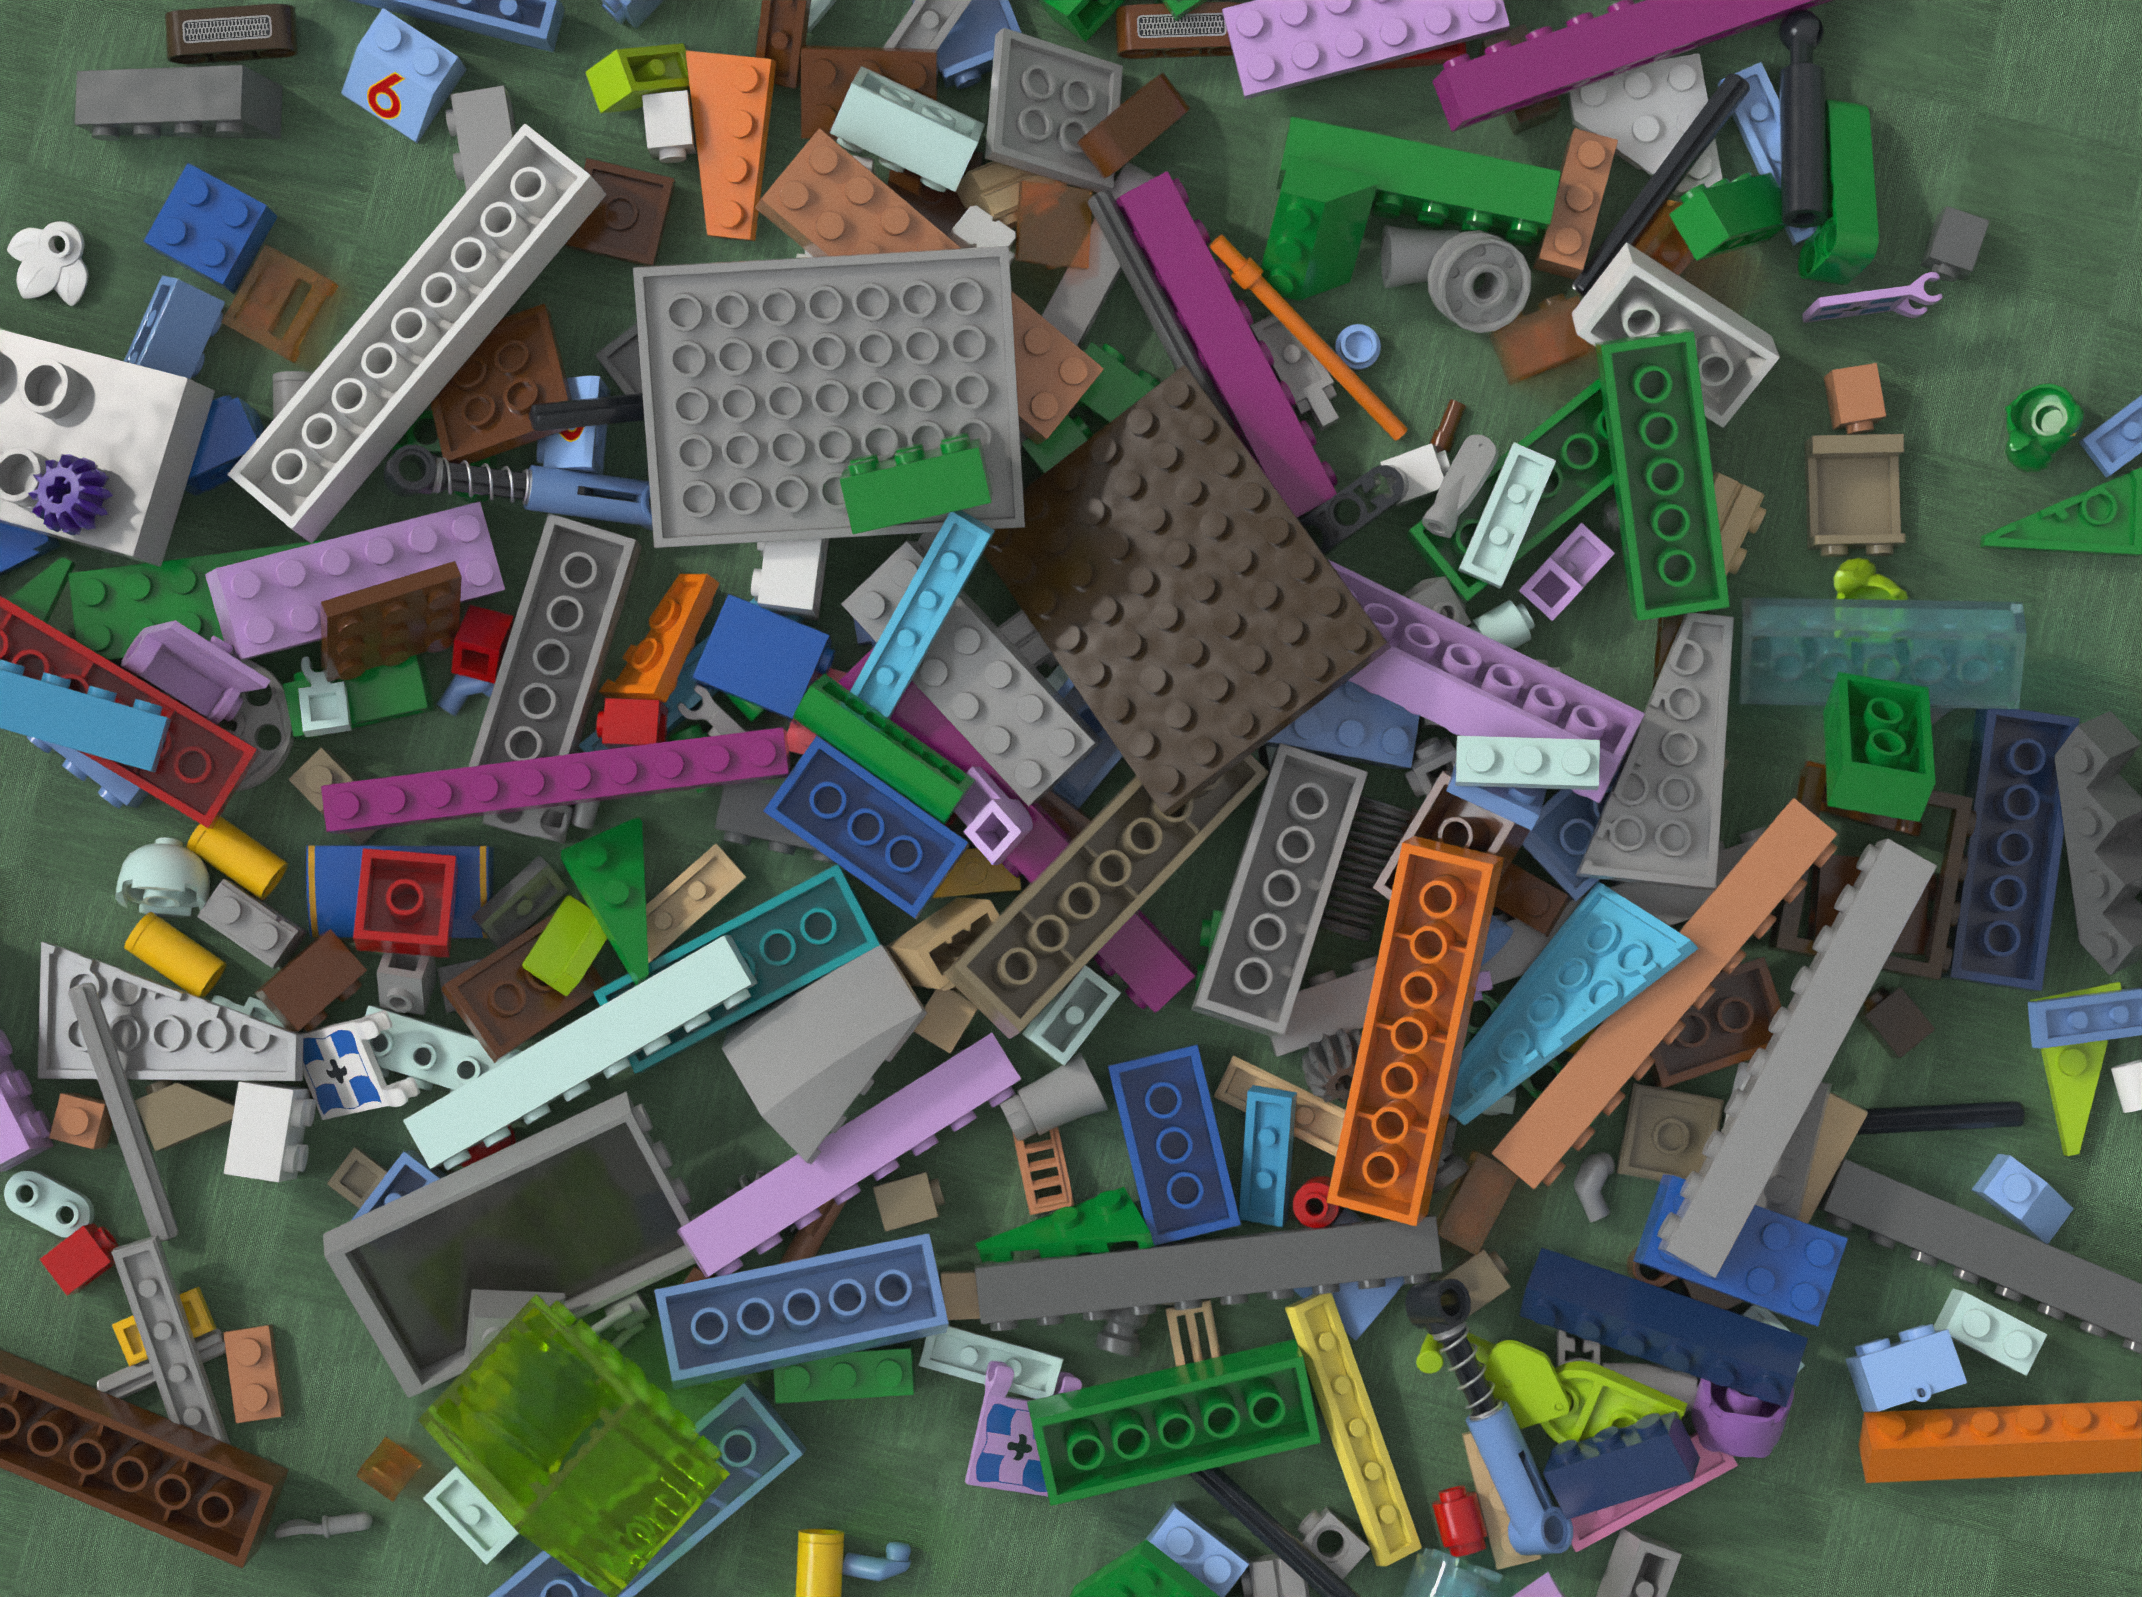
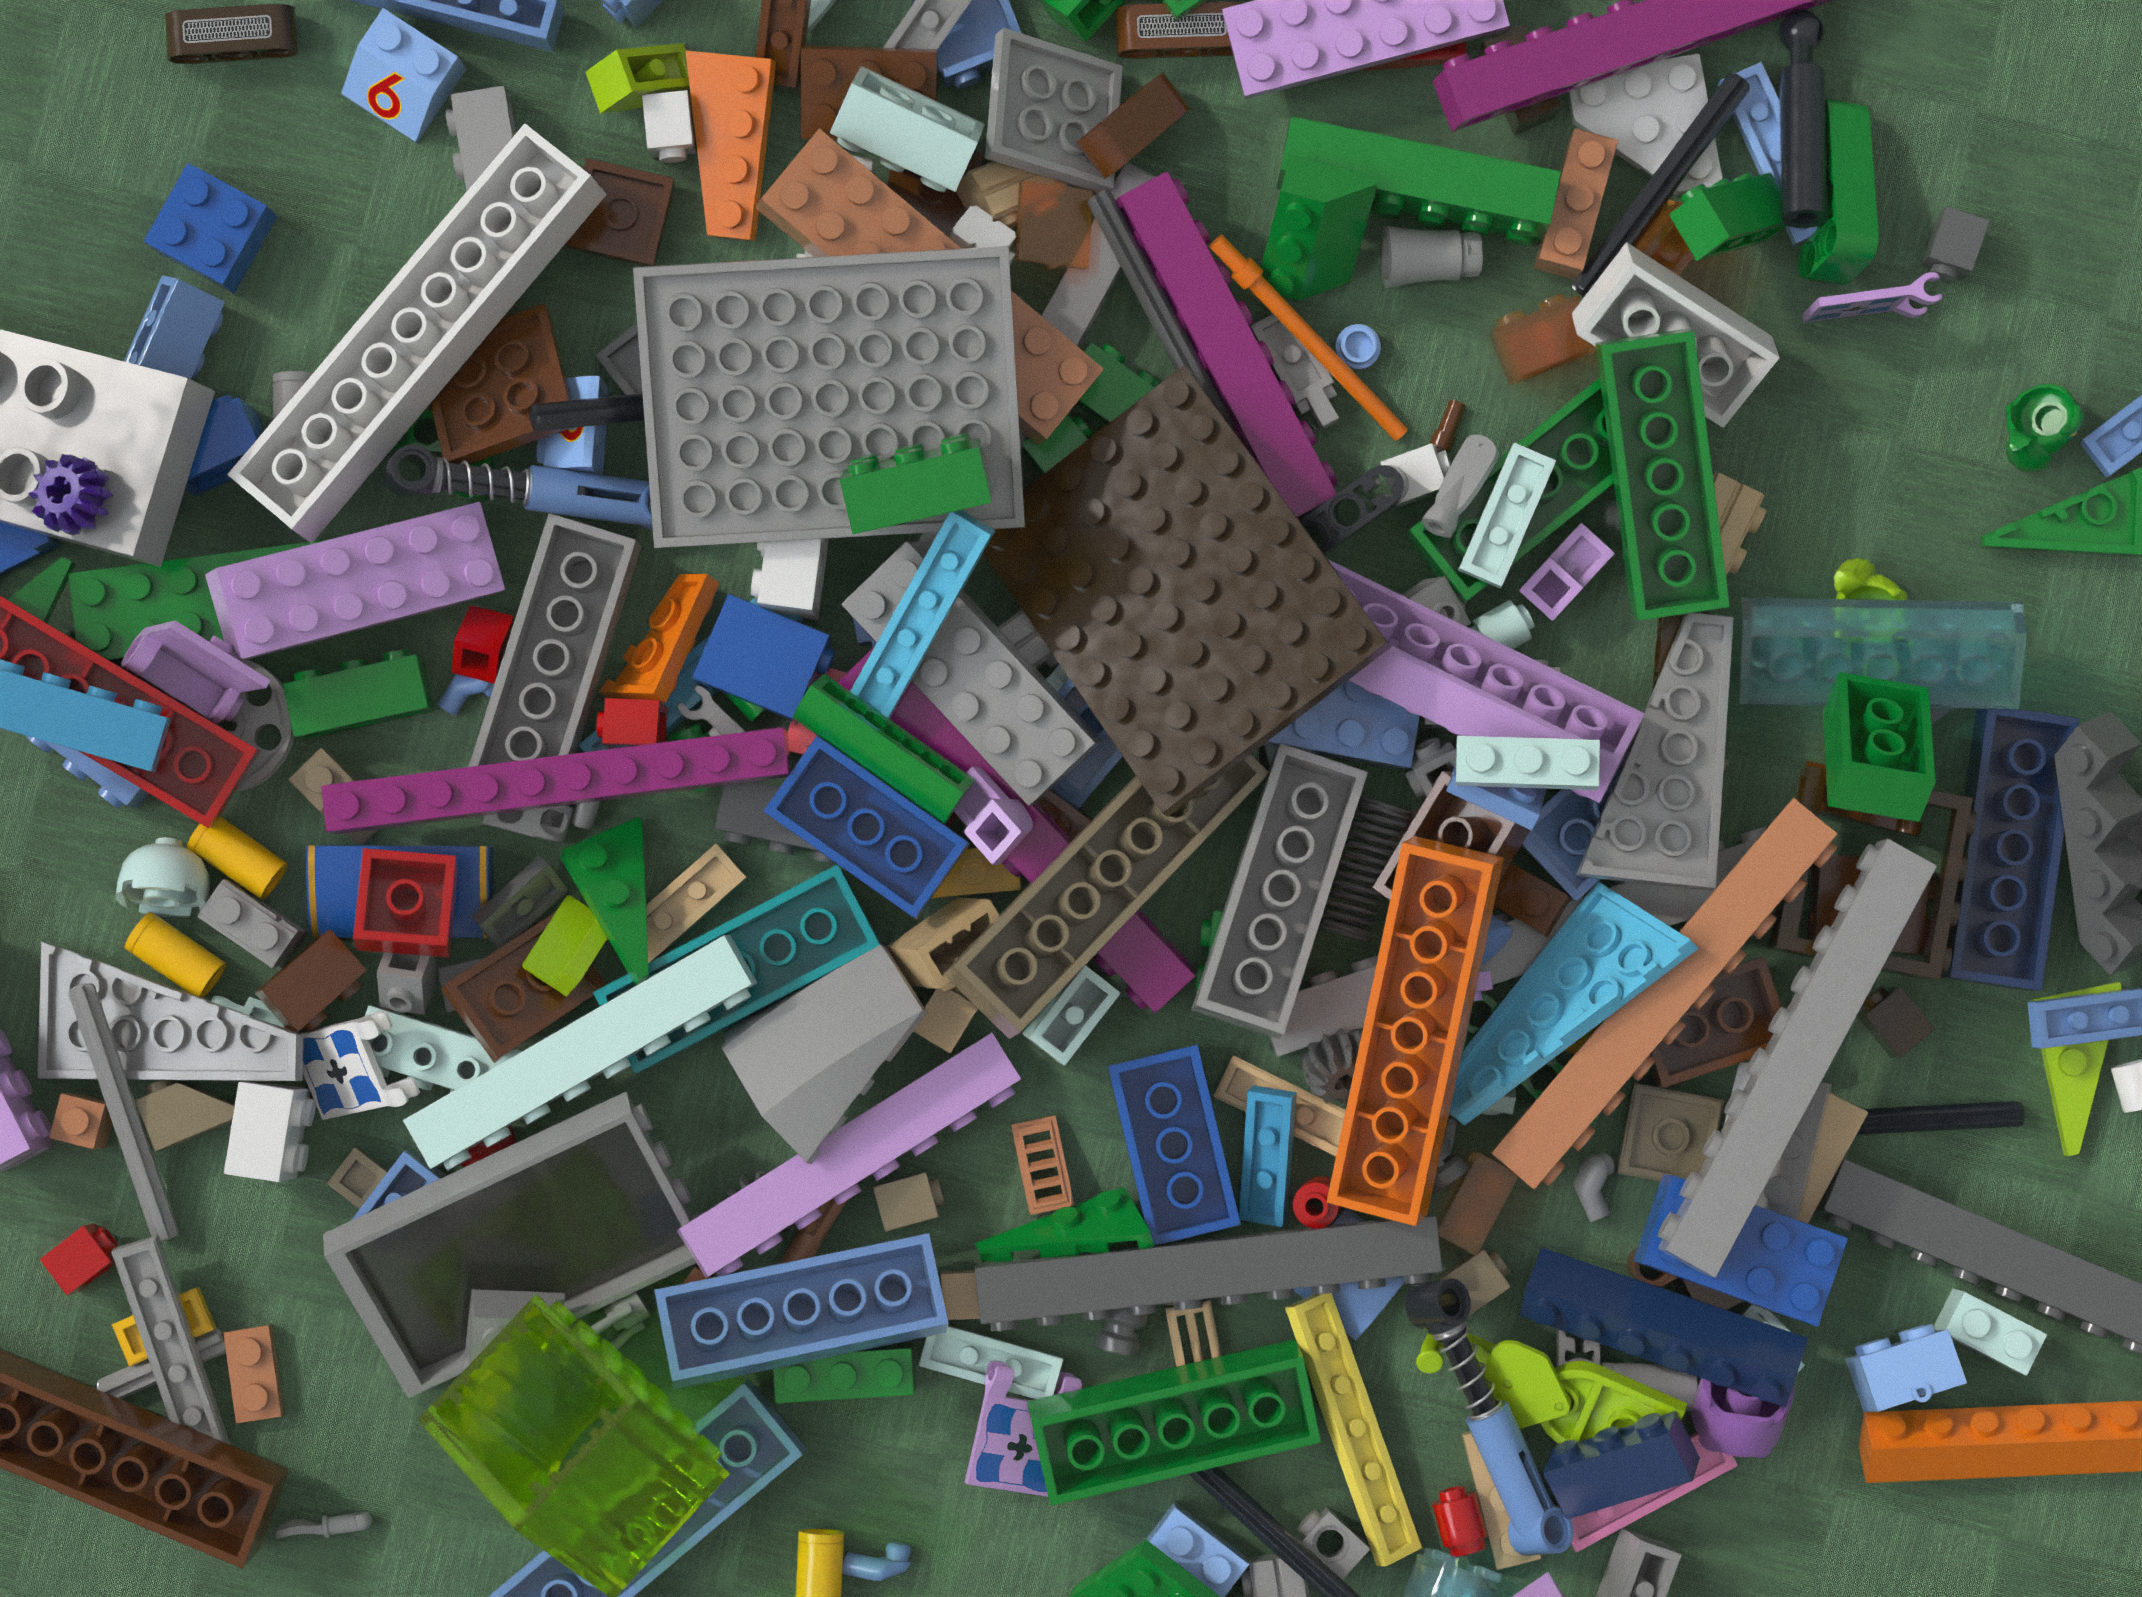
light aqua plate [4,1170,94,1237] -> none
white plate [7,221,89,306] -> none
dark grey wedge [75,65,283,141] -> none
clear orange plate [221,244,339,364] -> none
light aqua plate [298,657,352,737] -> none
reddish brown plate [321,561,462,682] -> none
clear orange plate [356,1437,423,1502] -> none
light aqua plate [423,1464,522,1565] -> none
light grey plant [1000,1052,1108,1141] -> none
light grey wheel [1428,230,1531,333] -> none
dark tan panel [1804,434,1906,557] -> none
nougat brick [1824,363,1886,435] -> none
light blue slope [1971,1154,2074,1244] -> none

